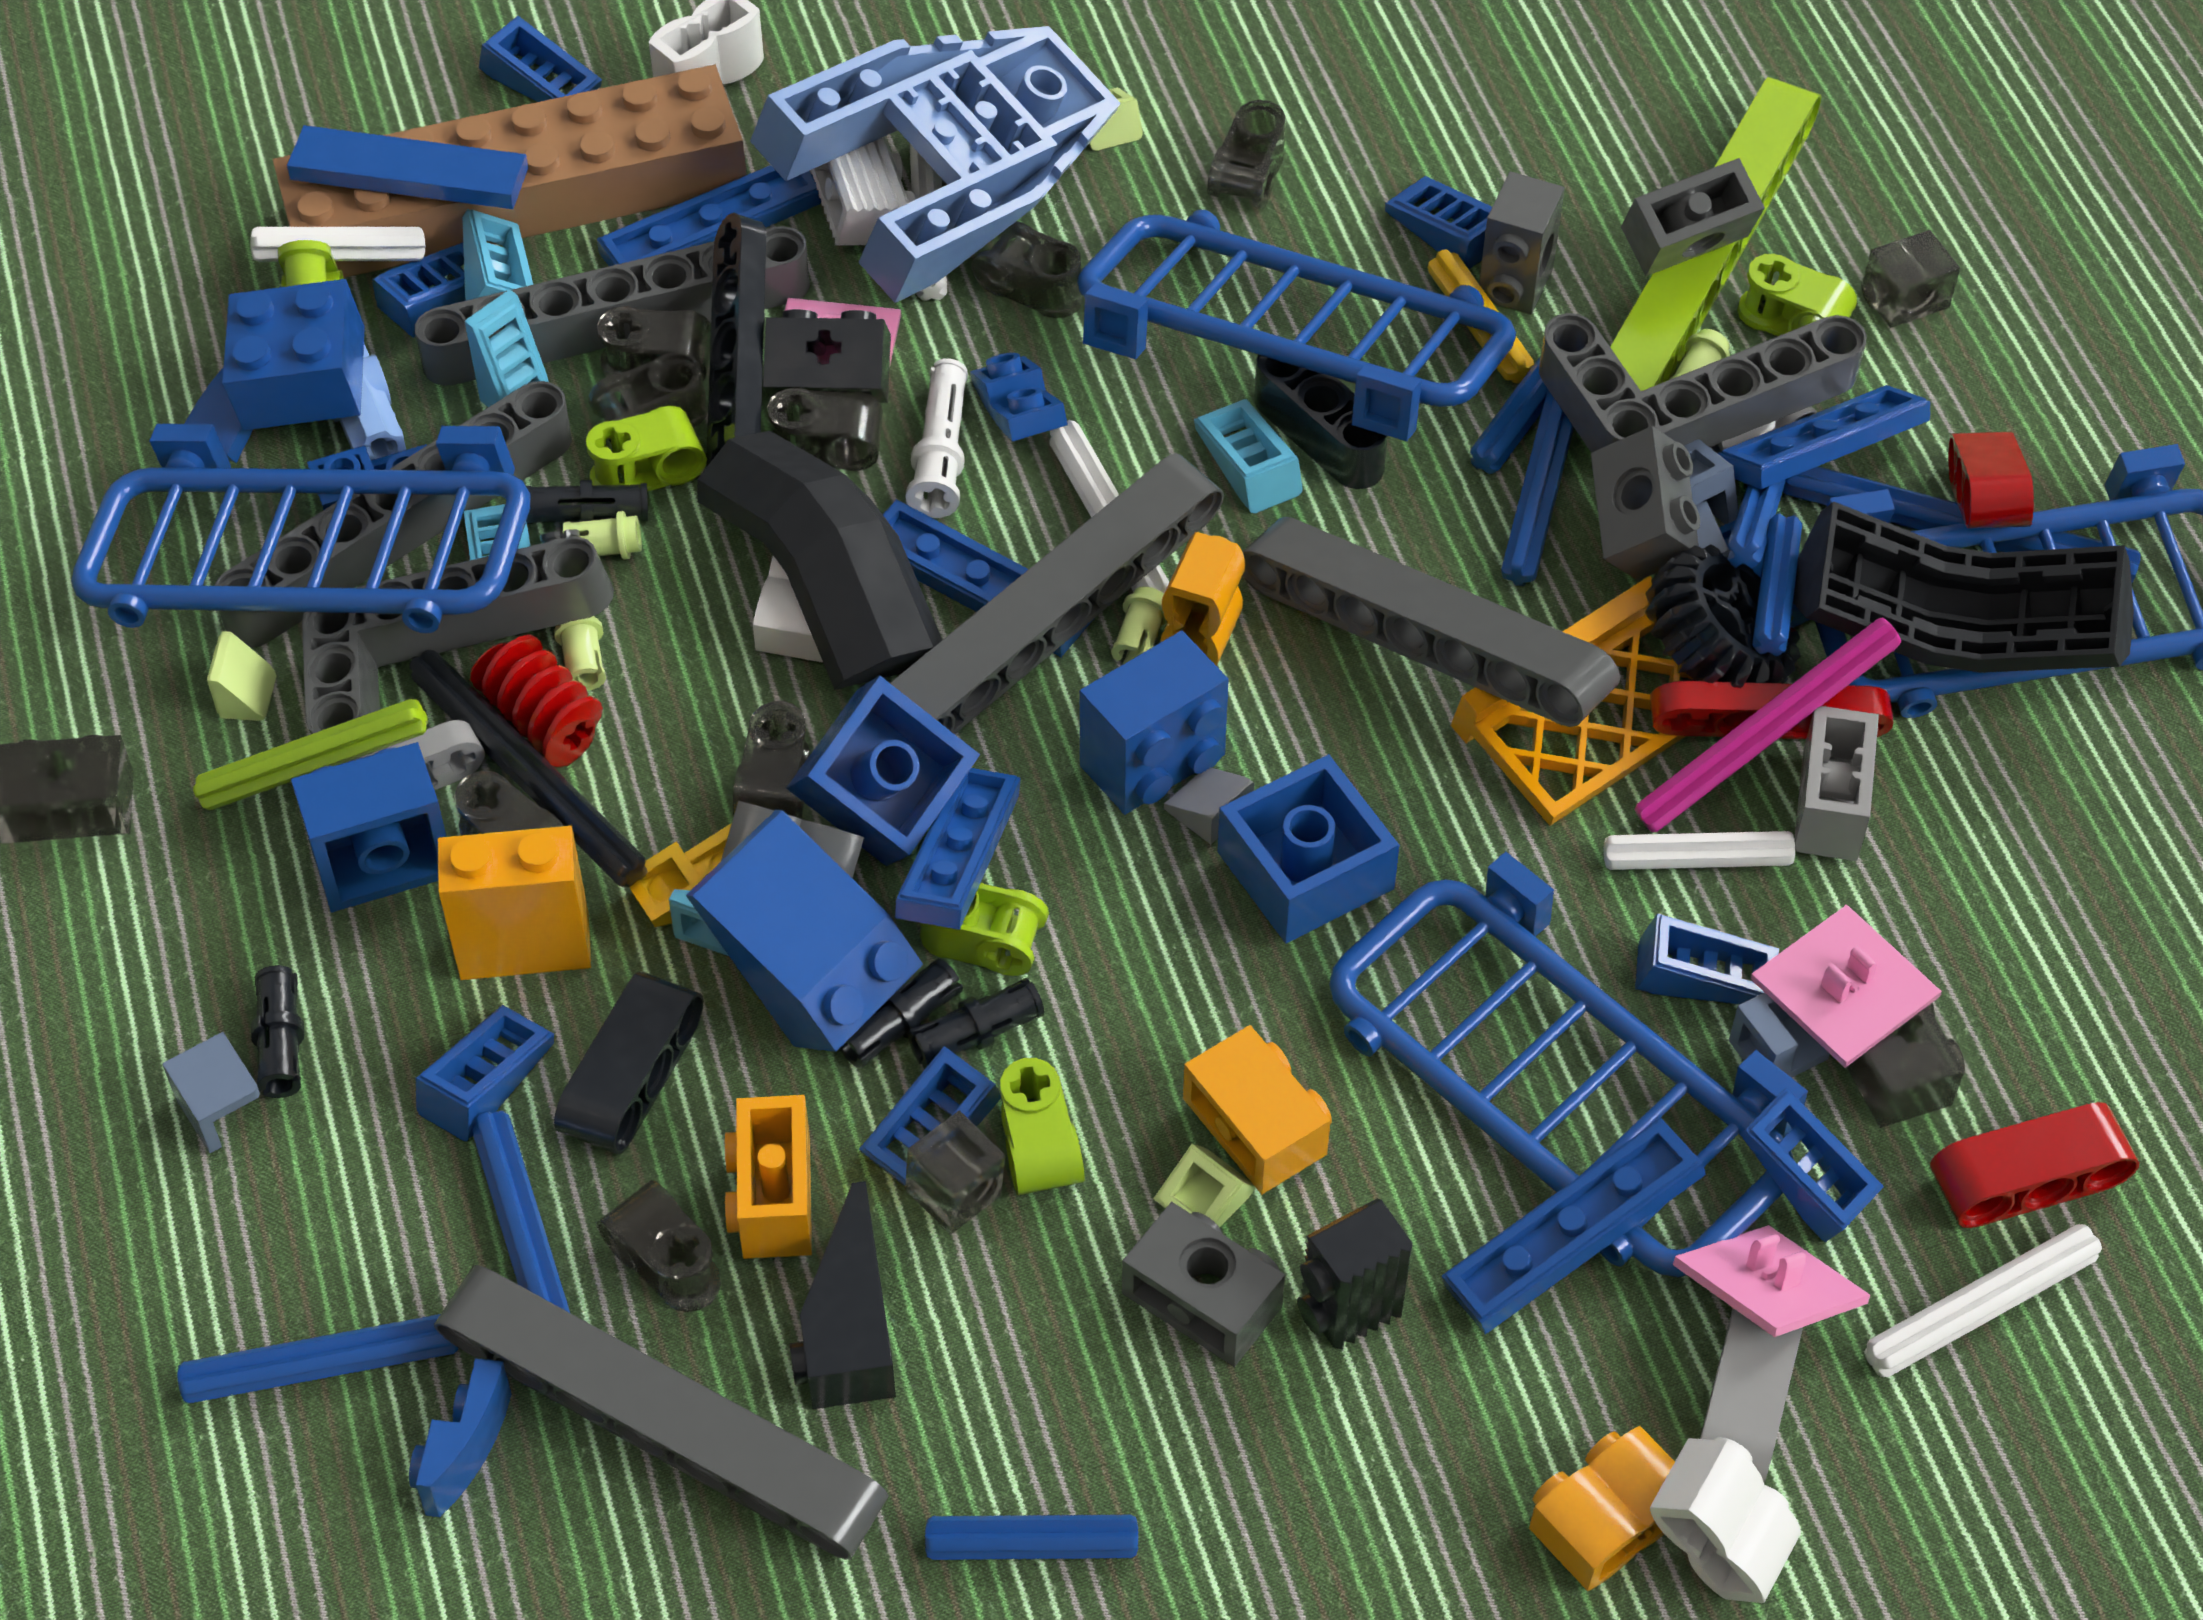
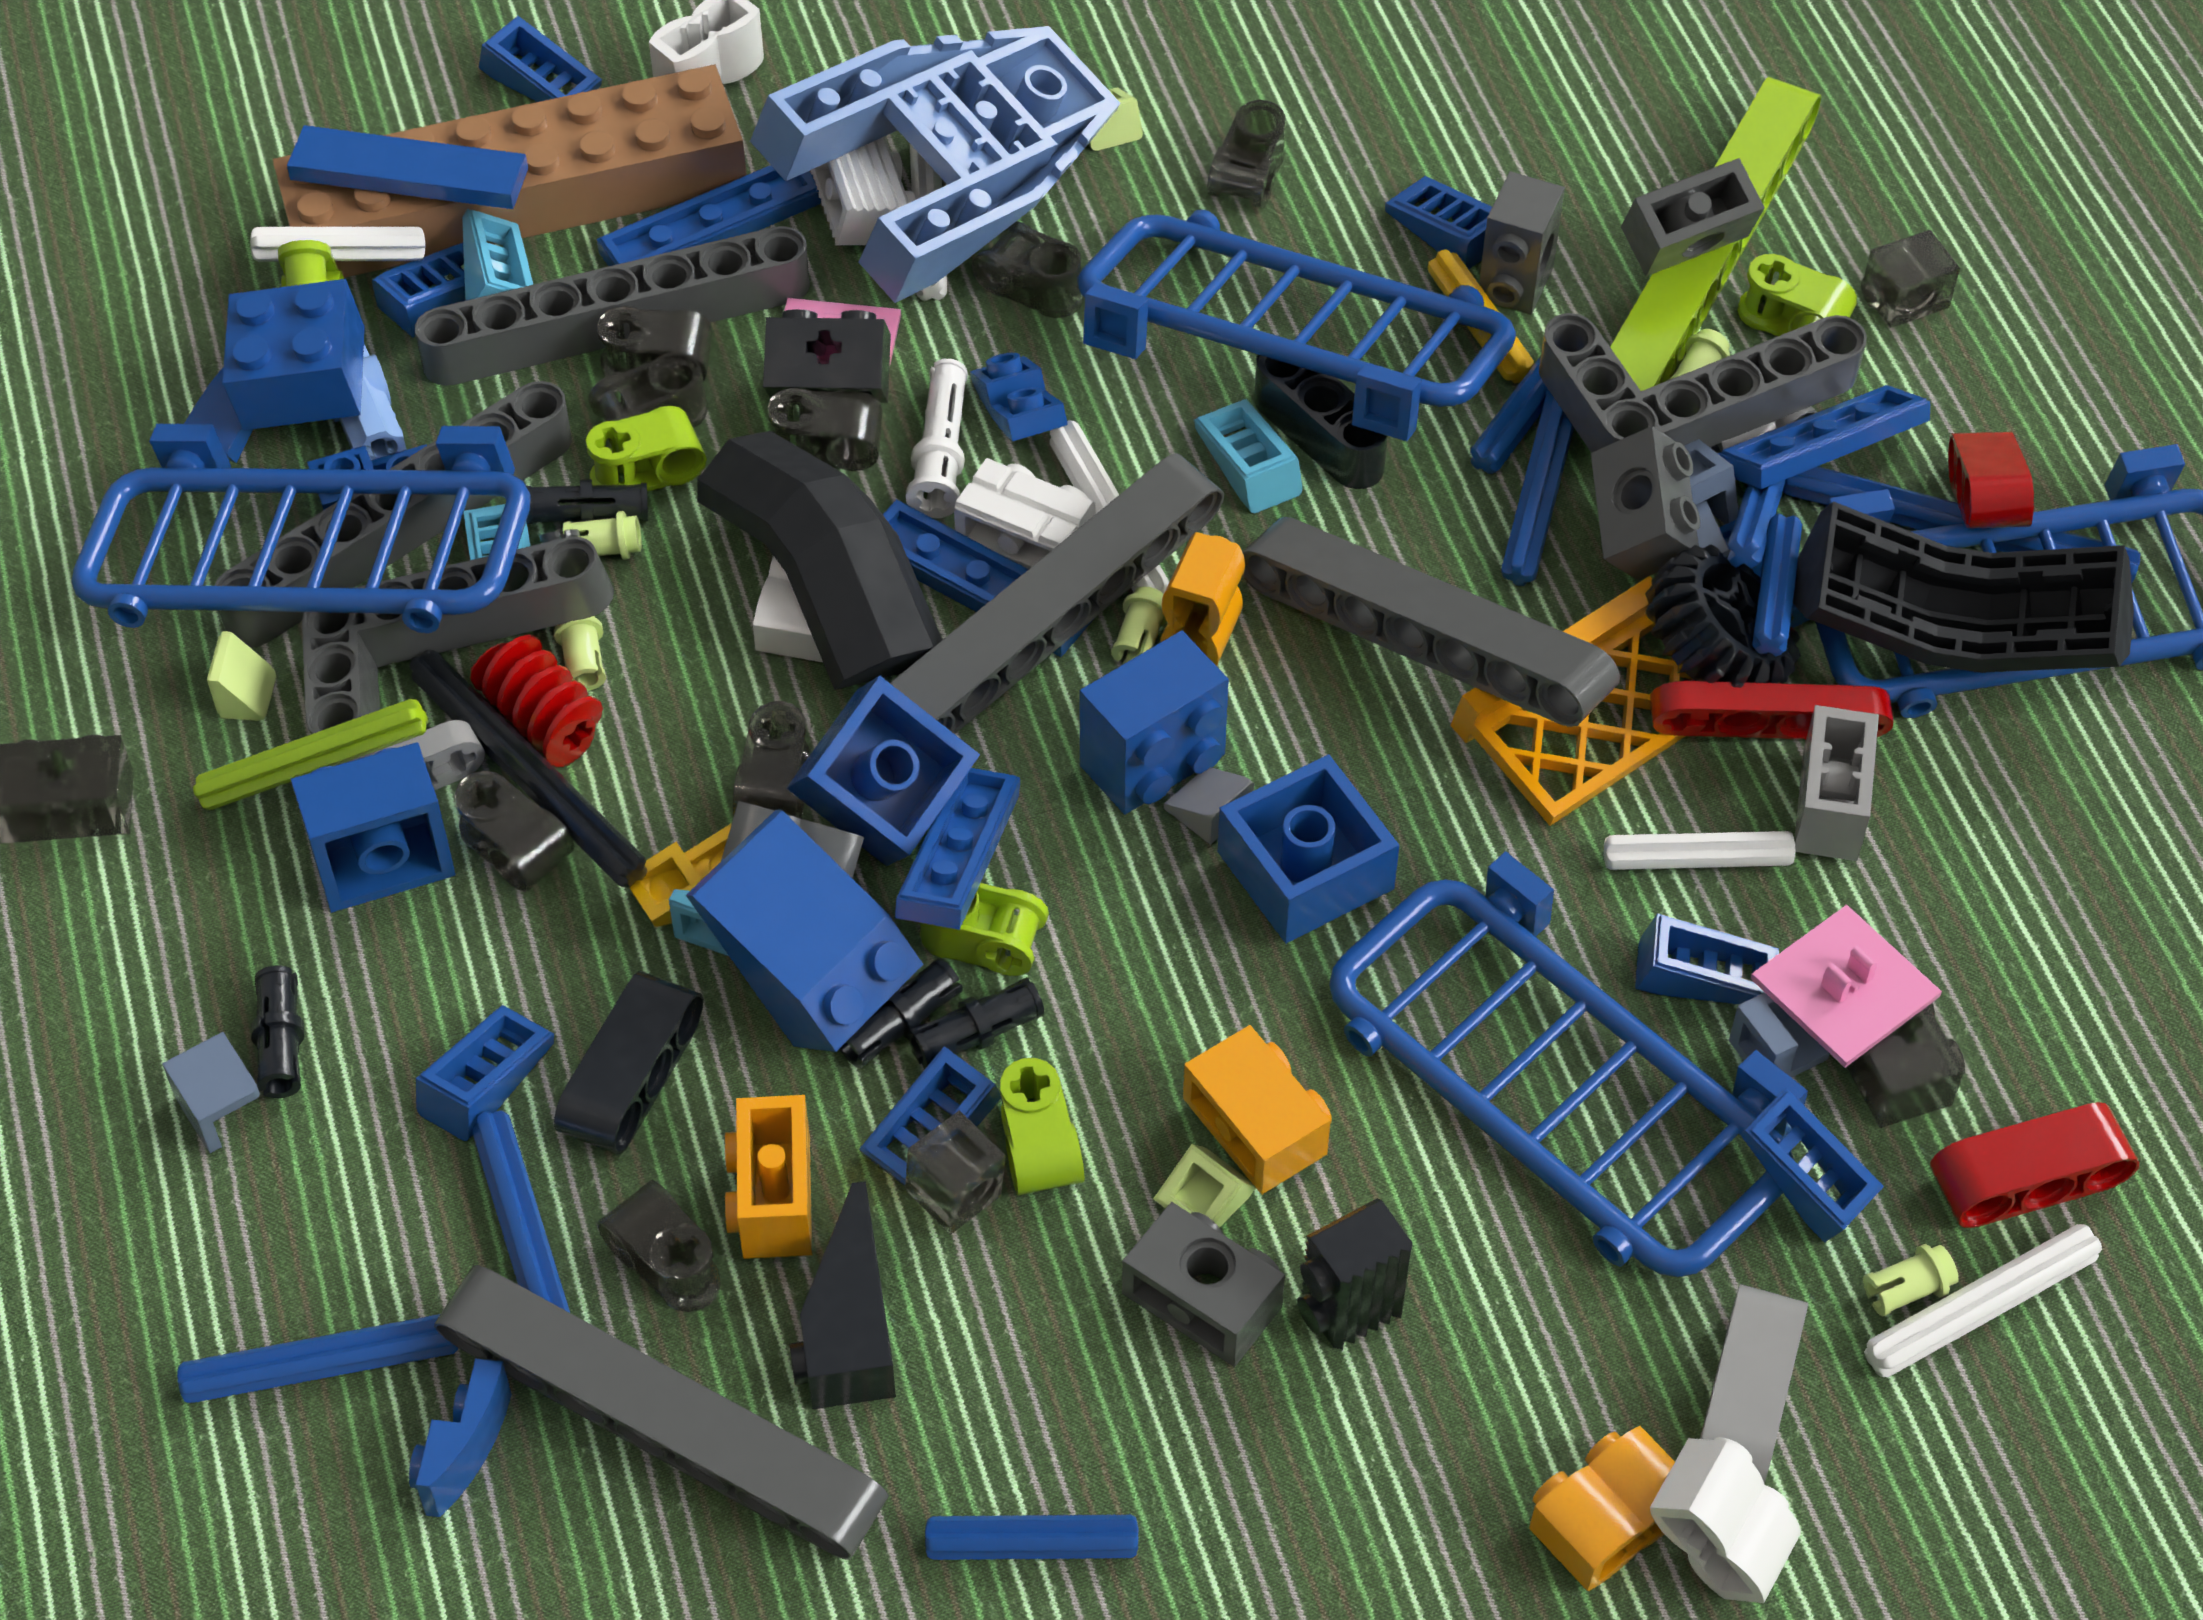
light orange brick [438,826,591,980] -> none
medium azure slope [465,290,549,407] -> none
black beam [706,213,767,466] -> none
blue tile [1441,1118,1706,1335] -> none
dark pink axle [1634,618,1901,832] -> none
bright pink piece [1673,1225,1870,1337] -> none
none -> white brick [954,458,1095,569]
none -> yellowish green pin [1863,1244,1958,1317]

